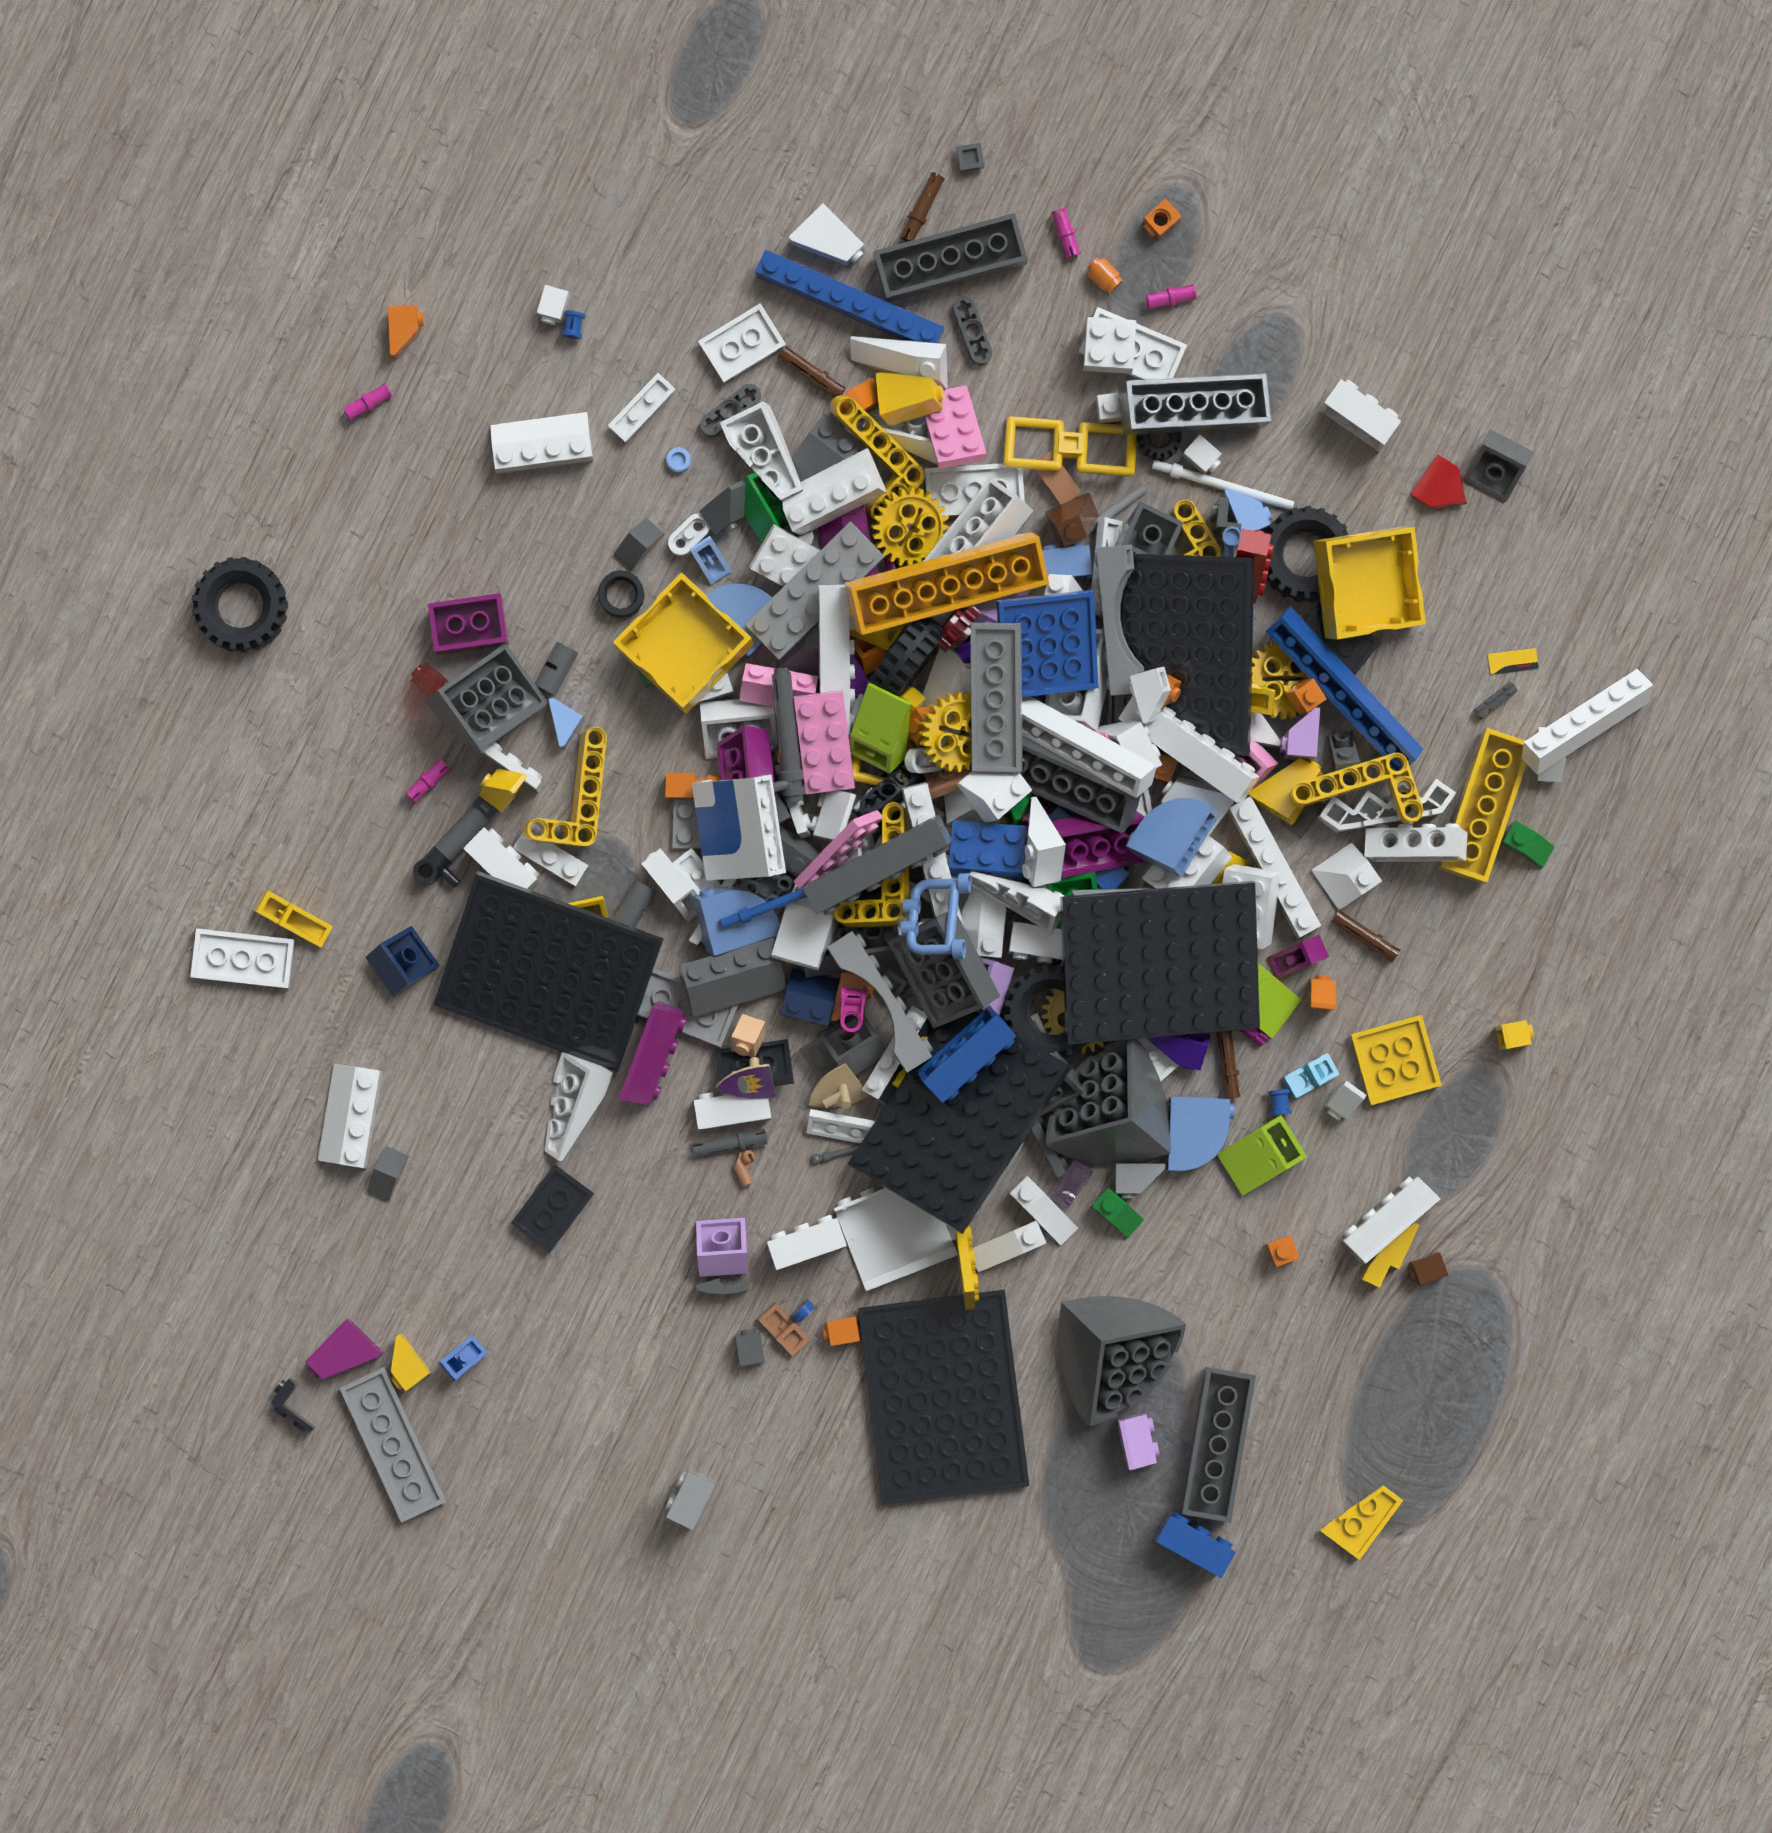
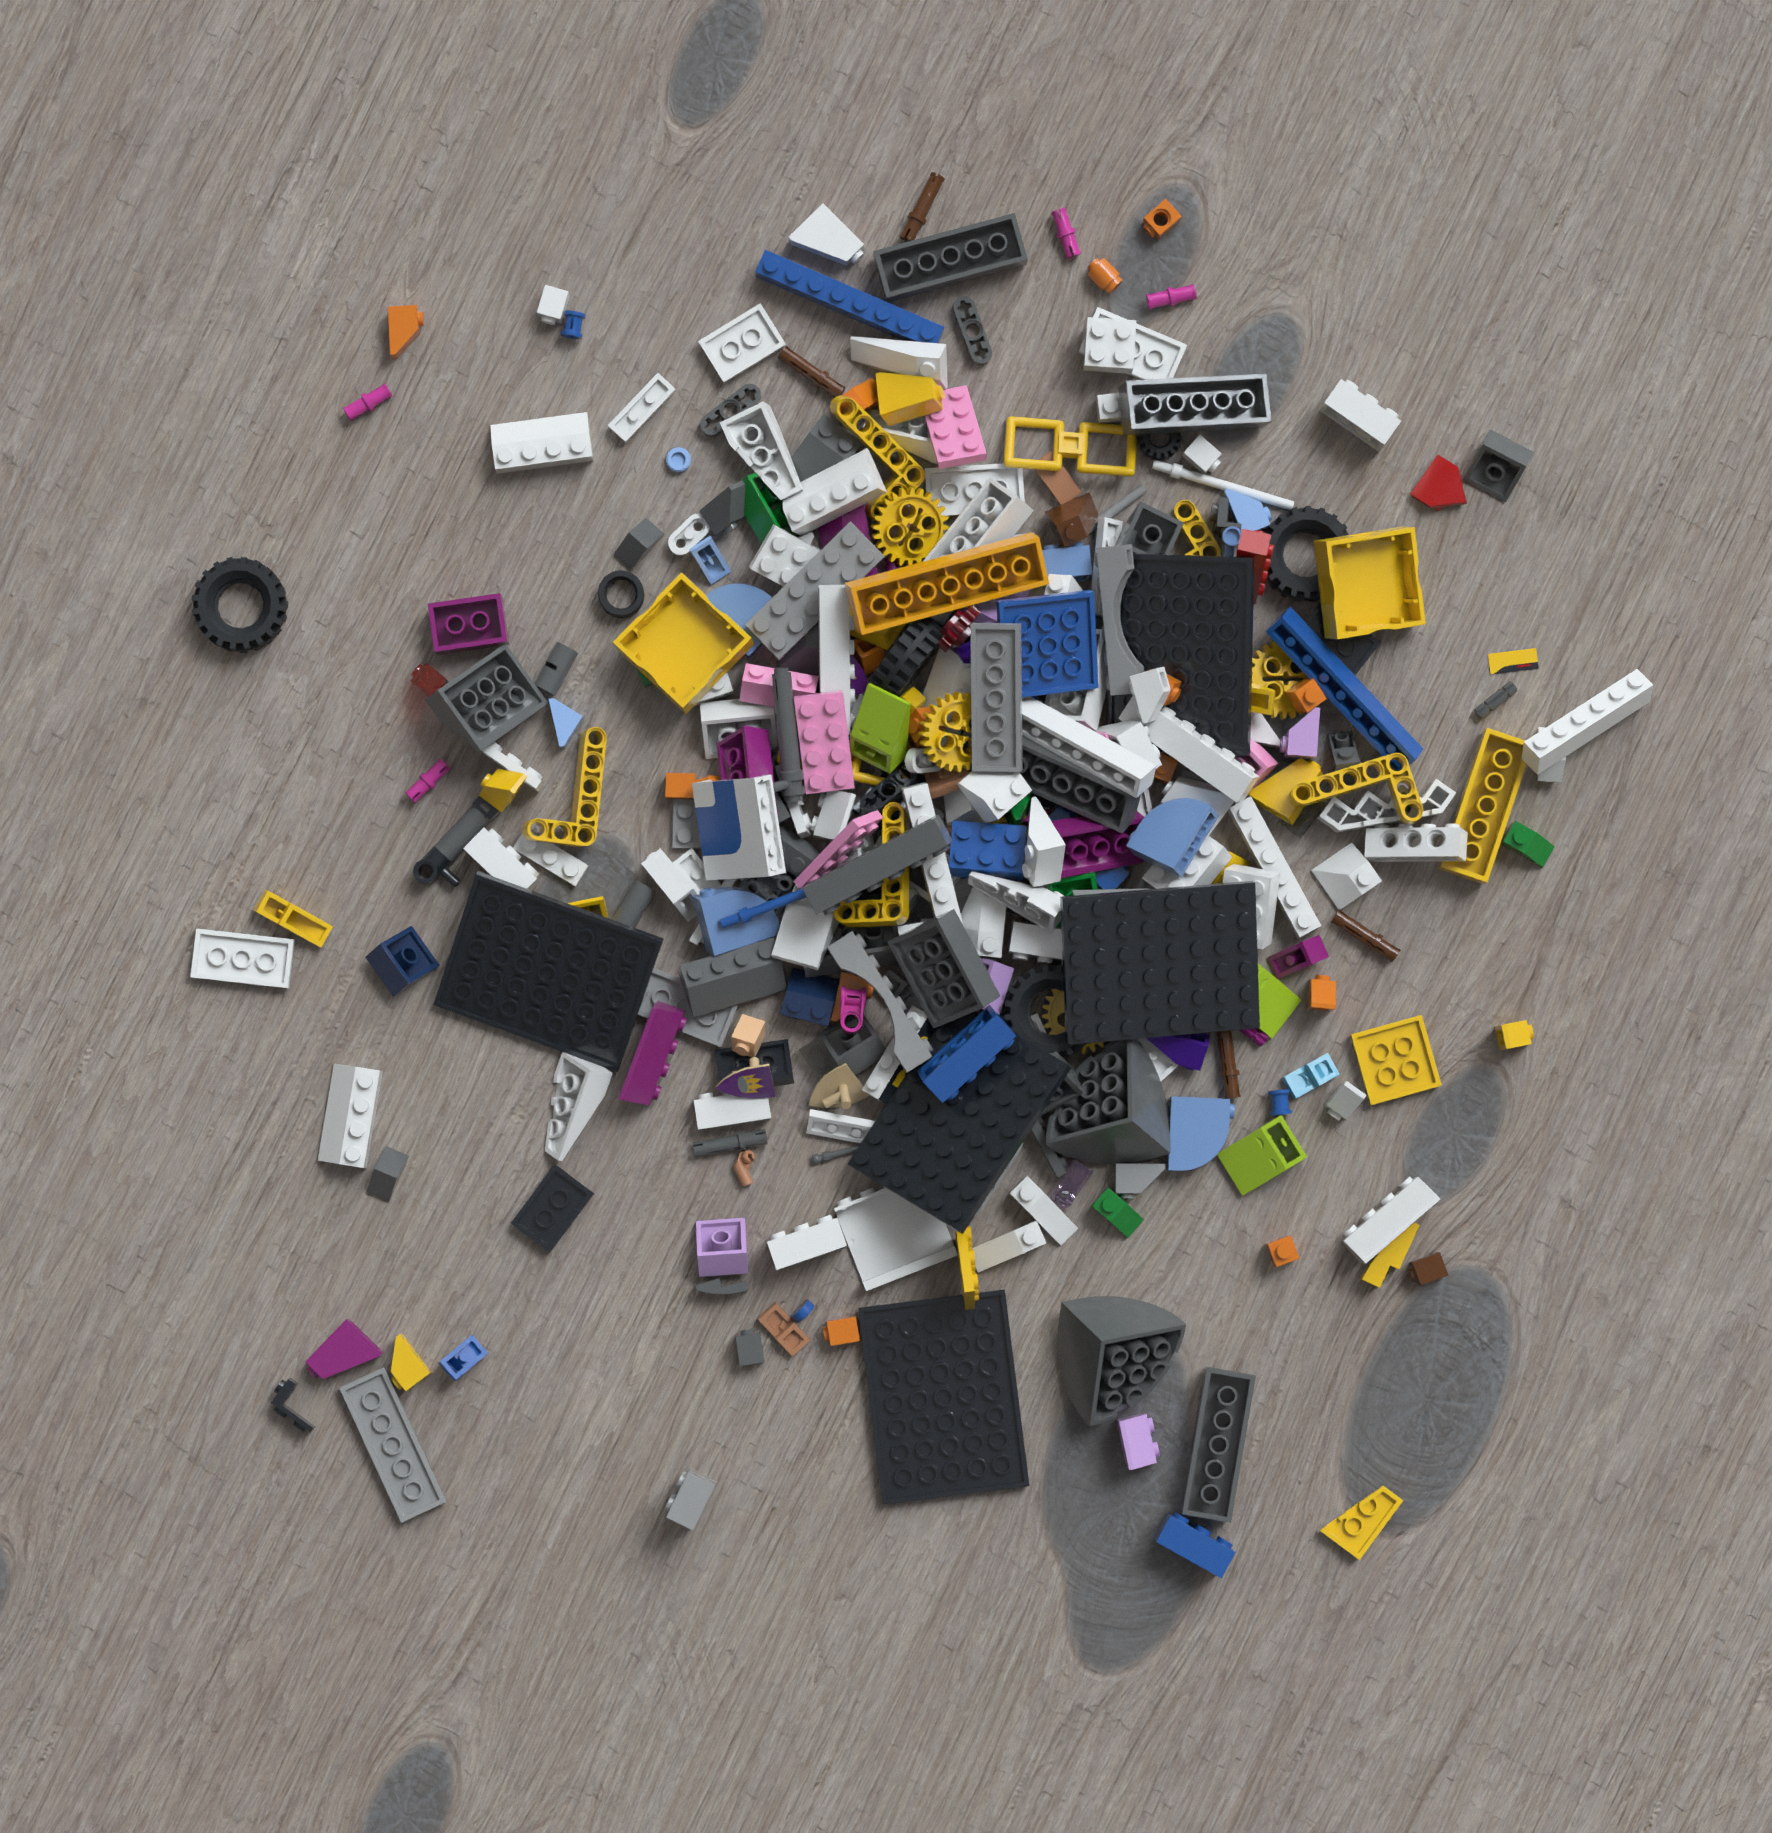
medium blue bar [901,873,972,959] -> none
dark grey plate [956,143,984,172] -> none

